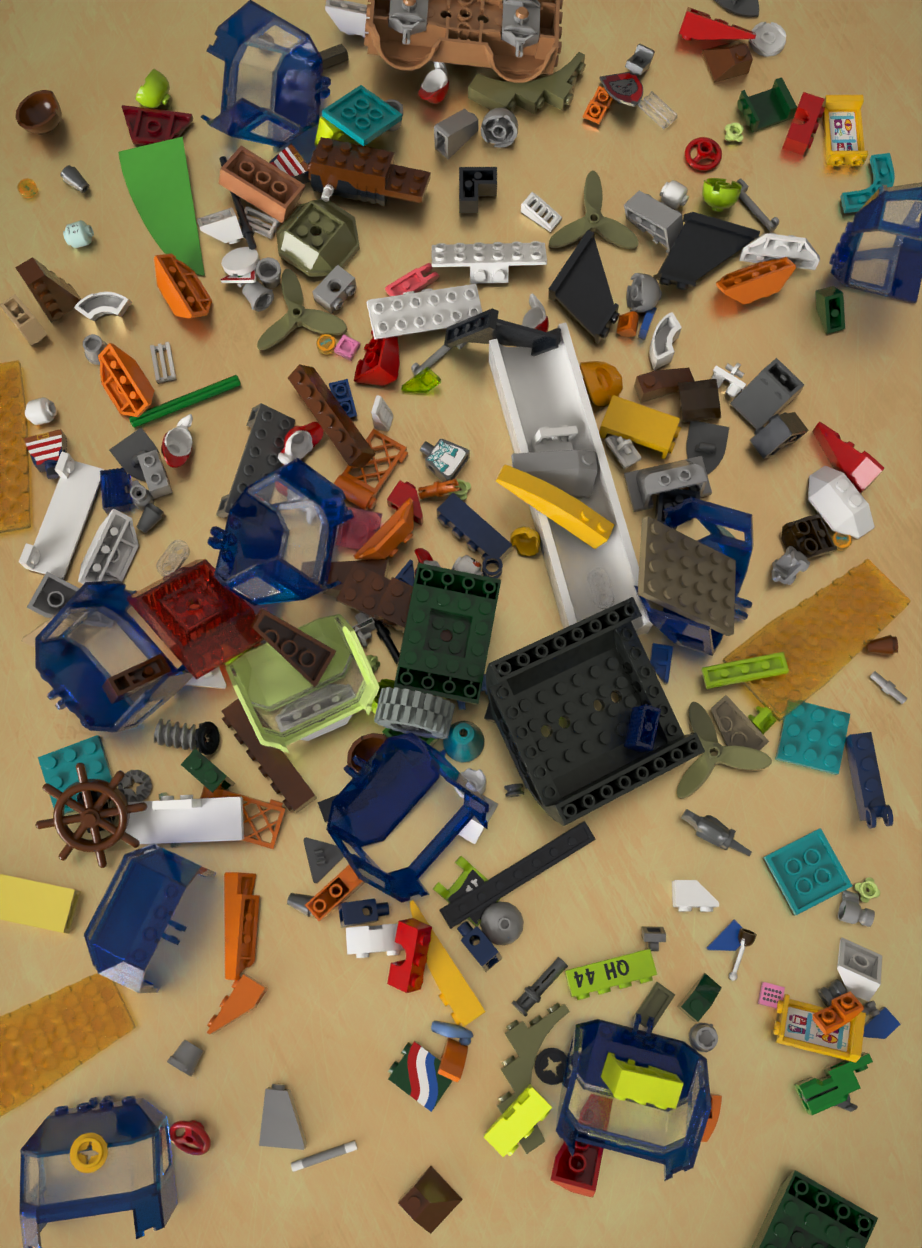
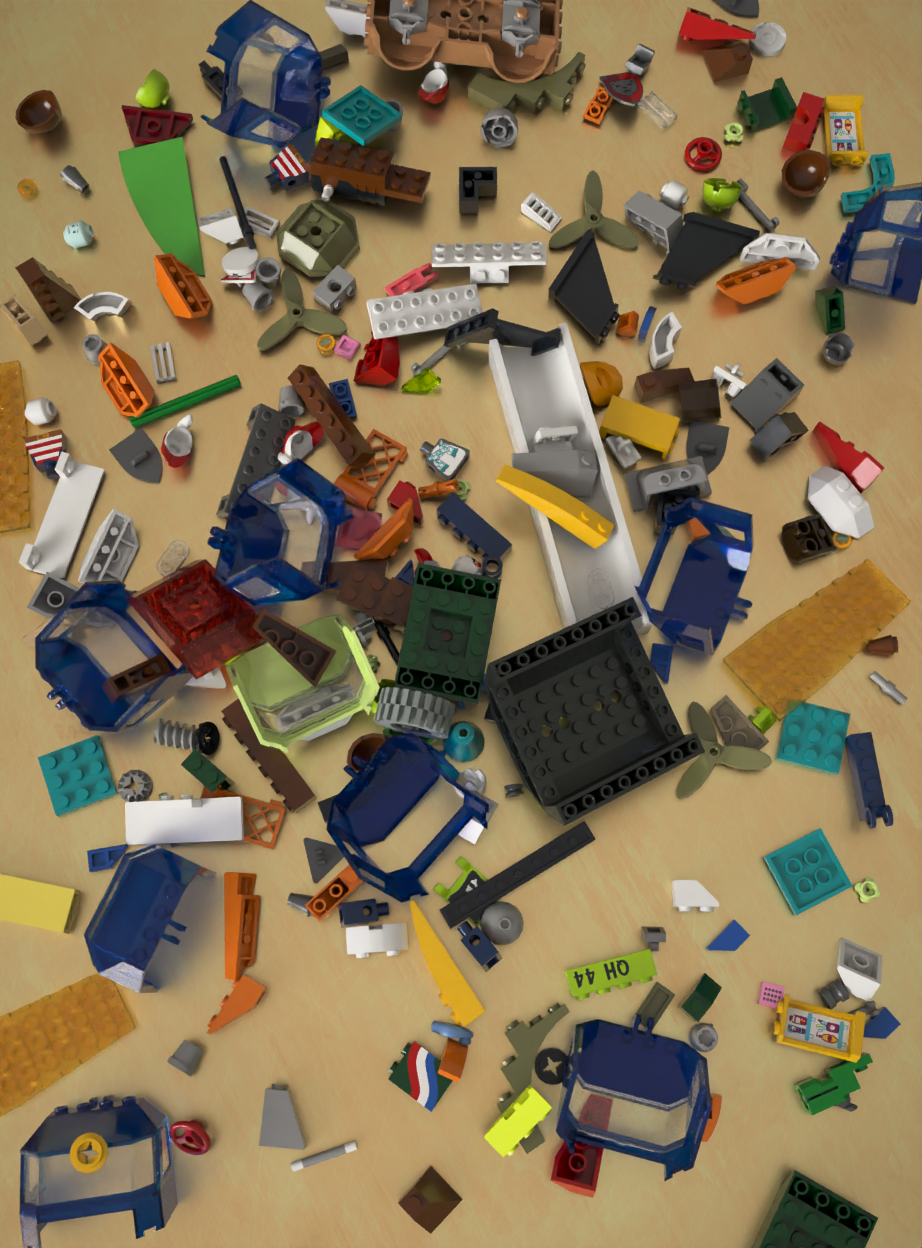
reddish brown brick [35,762,147,868] -> none
clear blue brick [100,468,133,514] -> none
light grey piece [130,480,154,511] -> none
dark grey cone [136,503,164,533] -> none
light grey brick [137,450,173,499] -> none
nougat slope [219,146,306,223] -> none
white slope [371,395,393,431] -> none
red arch [387,918,432,993] -> none
light grey slope [434,109,478,159] -> none
yellow hair [510,526,541,556] -> none
dark grey pin [512,957,568,1017] -> none
white hair [522,293,549,332] -> none
neon yellow wedge [601,1052,684,1110] -> none
clear blue brick [624,704,661,752] -> none
light grey cylinder [626,273,662,313] -> none
dark tan plate [637,516,736,636] -> none
dark grey animal [681,809,752,856] -> none
lime tile [701,652,789,689] -> none
hinge [729,928,757,981] -> none
light grey piece [771,546,810,585] -> none
orange slope [813,991,864,1036] -> none
light grey piece [838,890,875,927] -> none
none -> blue tile [87,844,128,872]
none -> black hinge [198,60,242,105]
none -> light grey piece [278,385,304,418]
none -> orange panel [685,511,713,543]
none -> reddish brown cylinder [781,150,831,198]
none -> flat silver hair [822,333,854,365]

